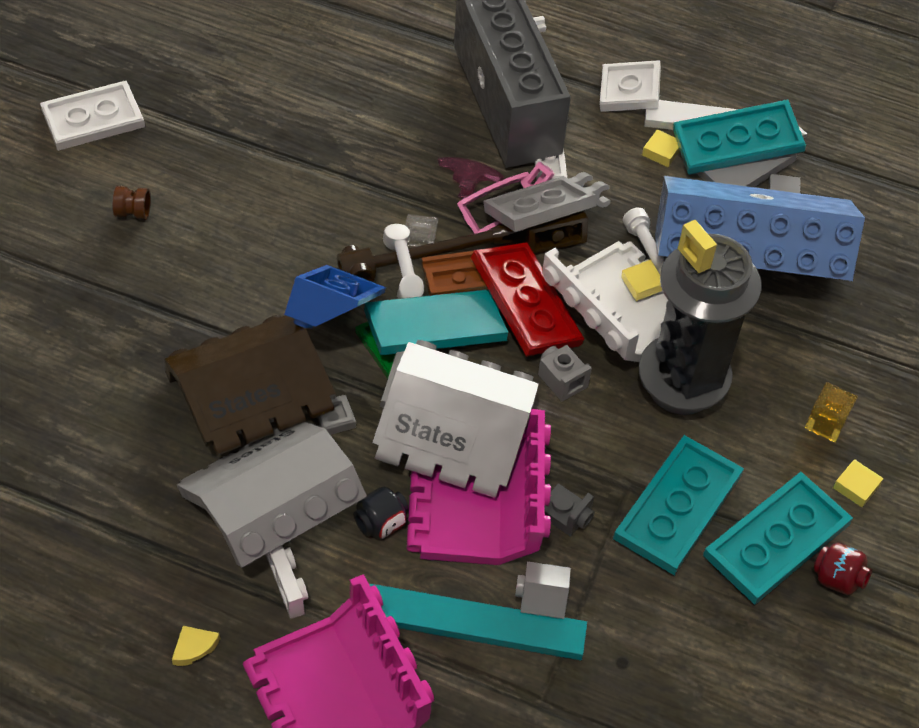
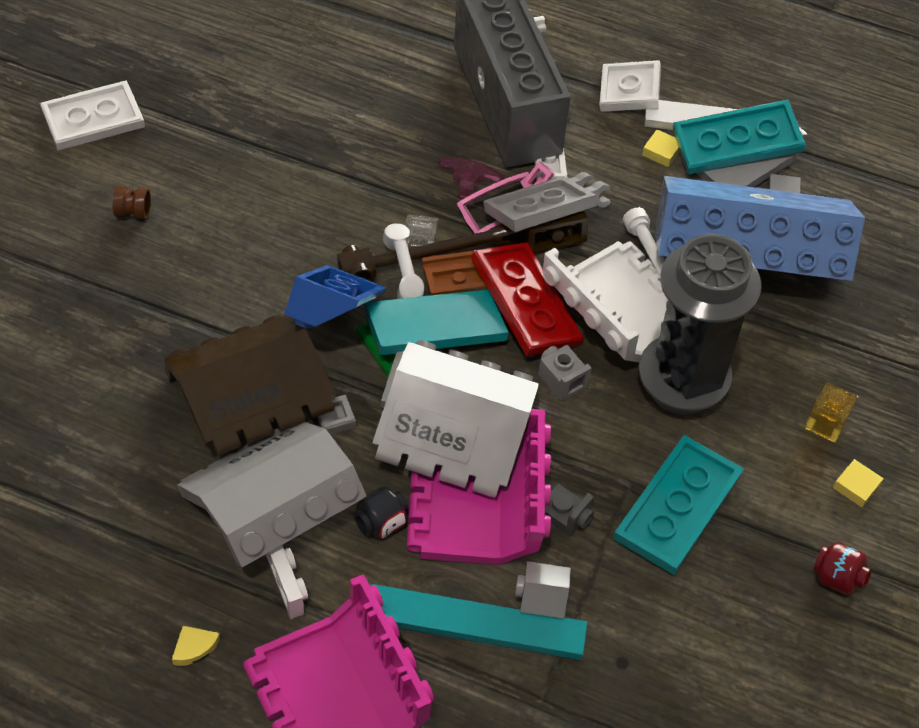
light yellow tile [621,259,662,301] -> none
light yellow tile [677,220,717,273] -> none
teal plate [703,472,853,605] -> none

